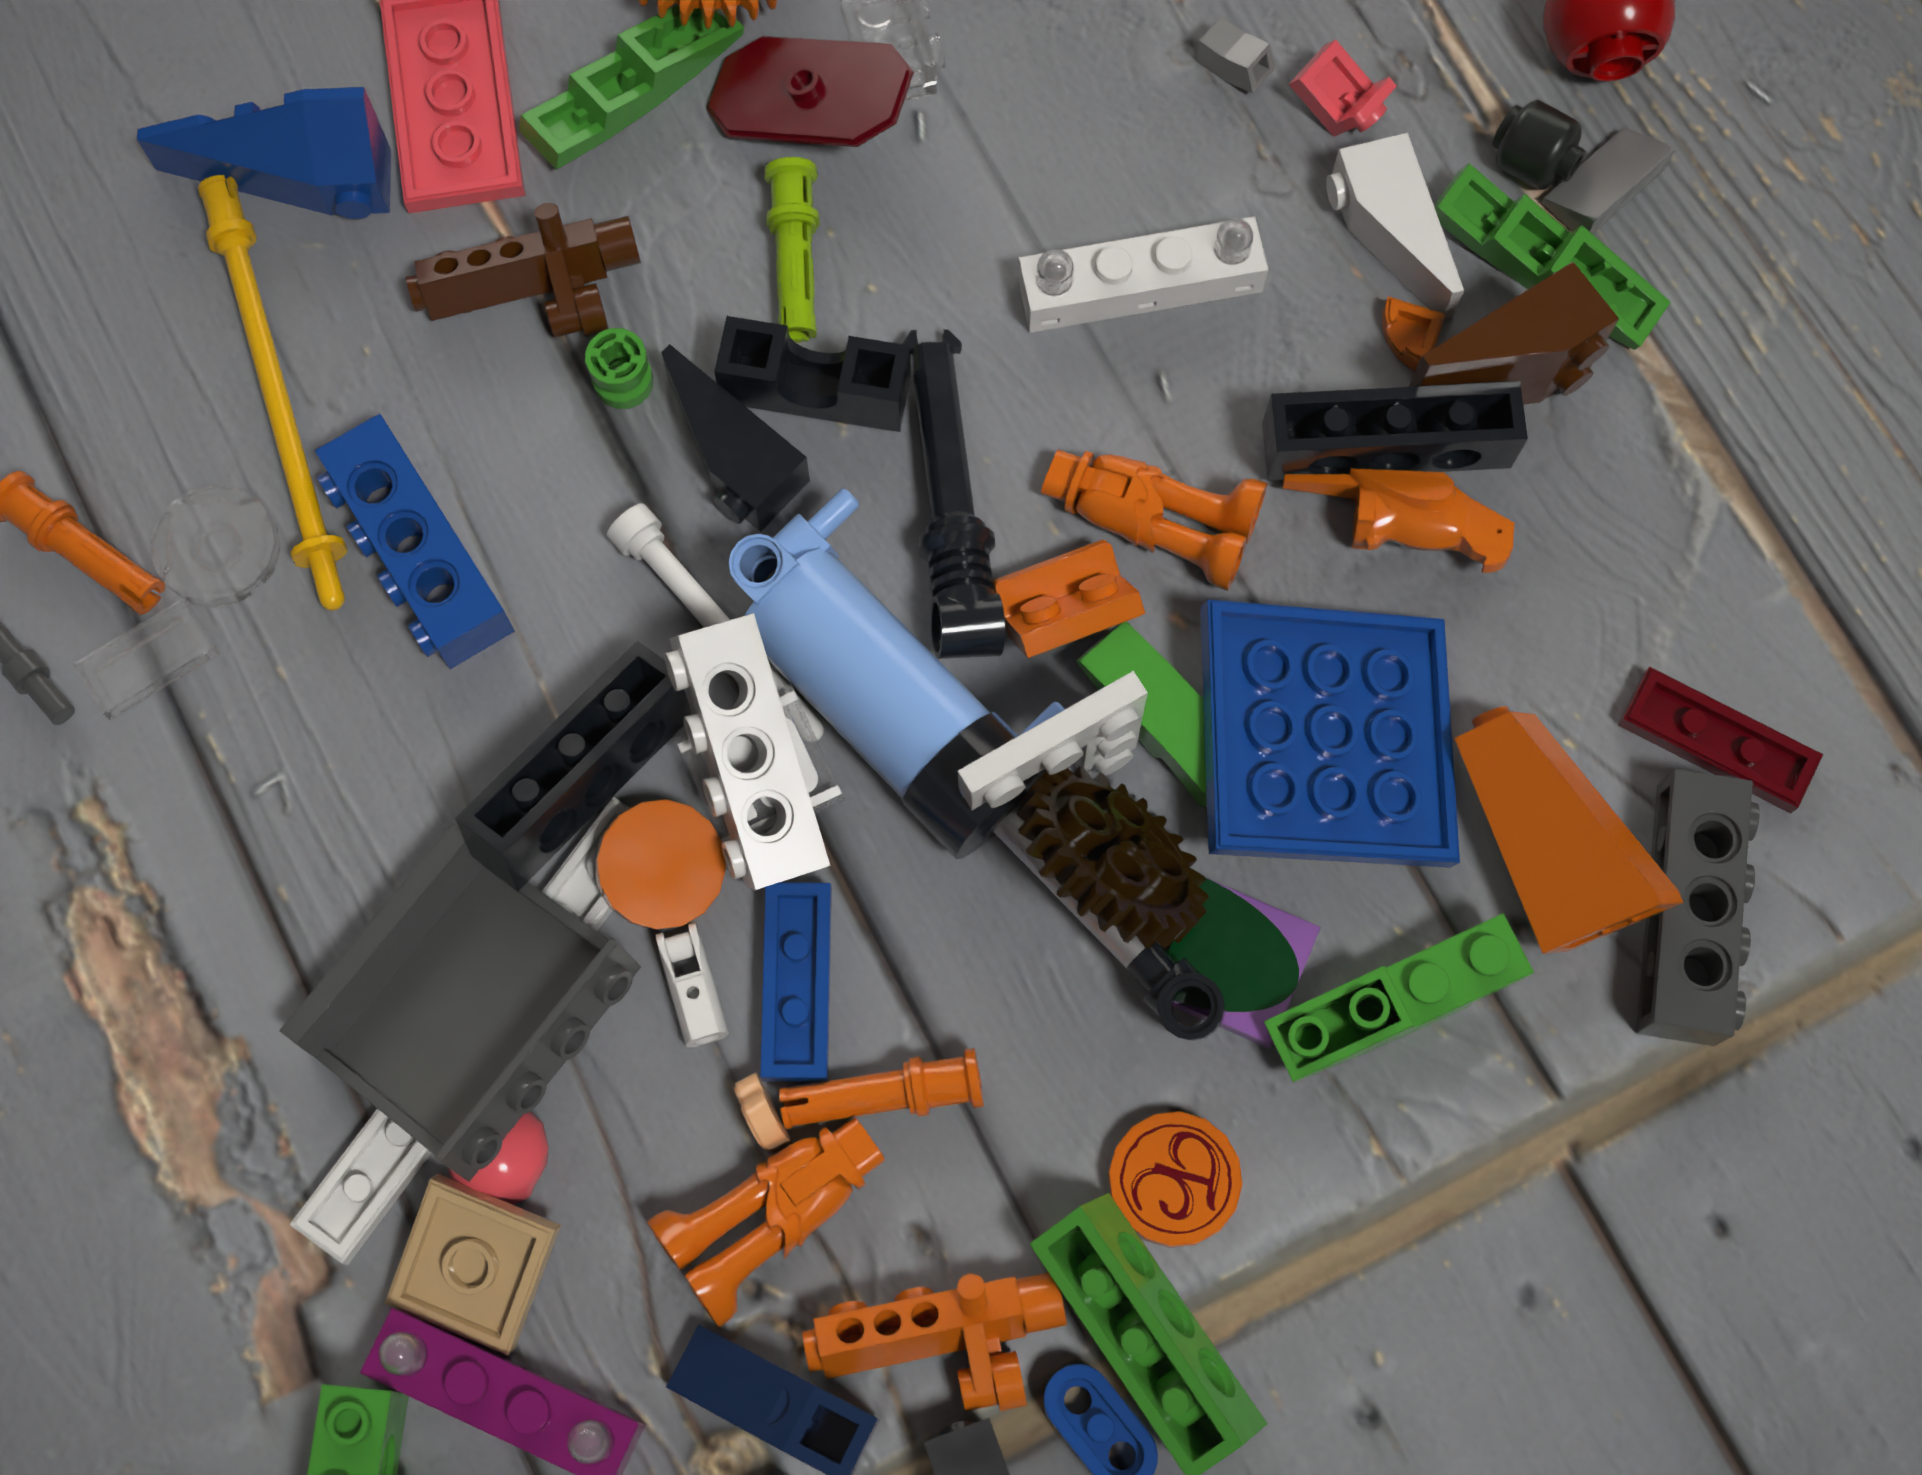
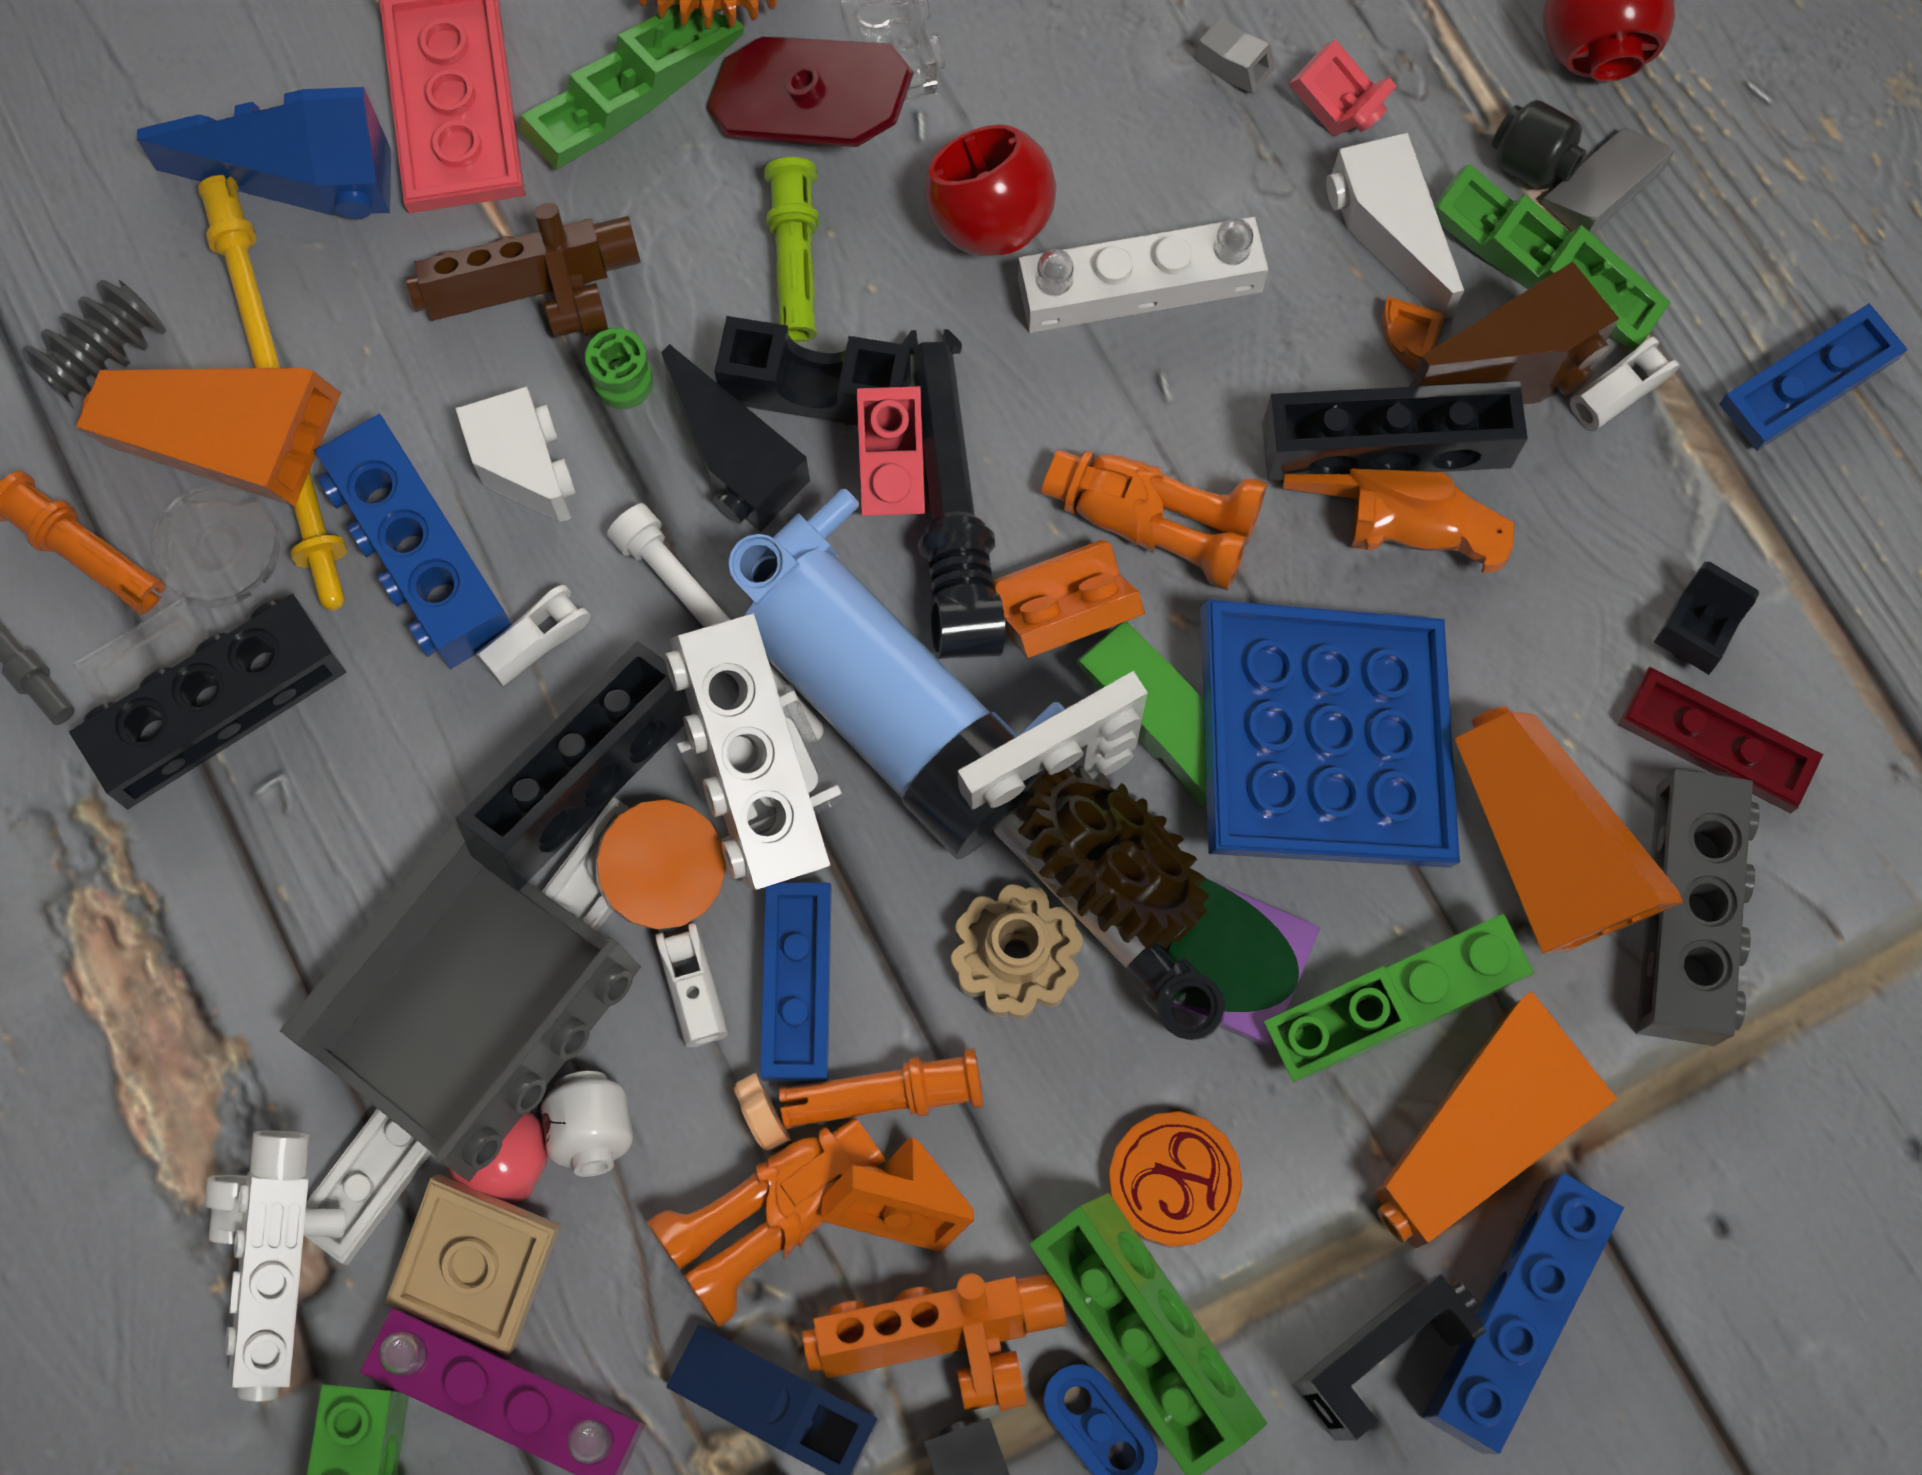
none -> dark grey piece [22,280,167,409]
none -> black brick [69,593,347,810]
none -> orange slope [76,368,341,506]
none -> white piece [205,1131,346,1401]
none -> white slope [456,386,576,522]
none -> white bar [476,585,591,687]
none -> white head [541,1071,633,1177]
none -> orange slope [821,1137,974,1252]
none -> coral slope [857,386,925,516]
none -> red wheel [925,124,1056,256]
none -> tan plant [951,884,1083,1020]
none -> black panel [1292,1274,1486,1441]
none -> orange slope [1374,991,1617,1249]
none -> blue brick [1422,1172,1625,1454]
none -> white bar [1570,337,1680,431]
none -> black bracket [1654,561,1759,675]
none -> blue plate [1719,303,1908,451]

